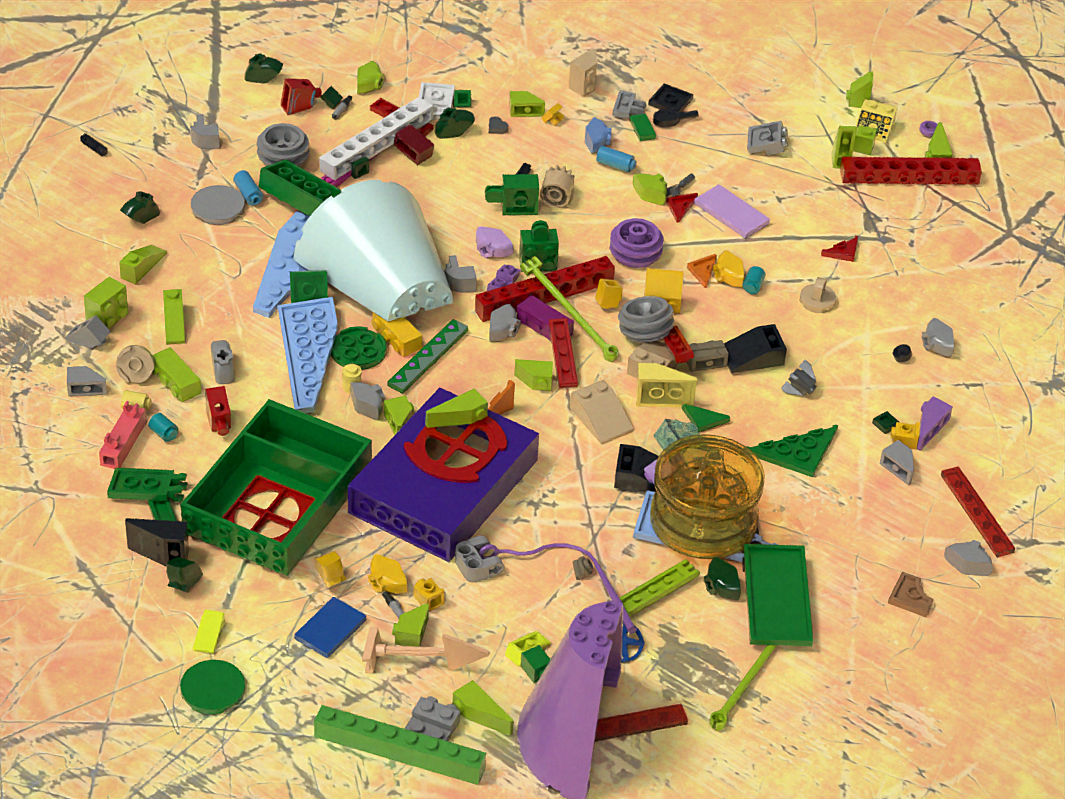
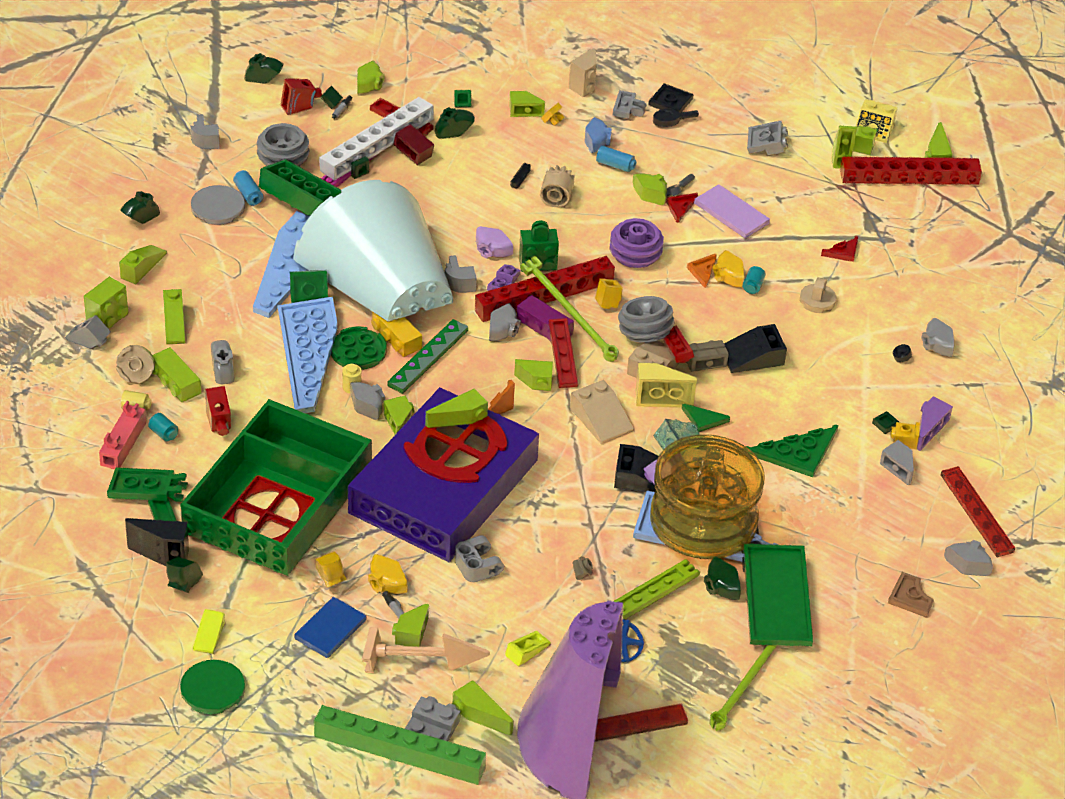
light grey slope [67,366,107,397] -> none
black axle [80,133,108,156] -> none
yellow brick [414,578,445,611] -> none
white tile [419,82,455,120] -> none
medium lavender piece [479,543,636,634] -> none
green brick [484,174,539,215] -> none
dark grey tile [488,116,509,134] -> none
green brick [520,645,550,683] -> none
green tile [629,113,656,141] -> none
yellow slope [644,268,683,313] -> none
dark grey brick [781,359,817,396] -> none
lime slope [846,71,873,108] -> none
medium lavender piece [919,121,938,137] -> none

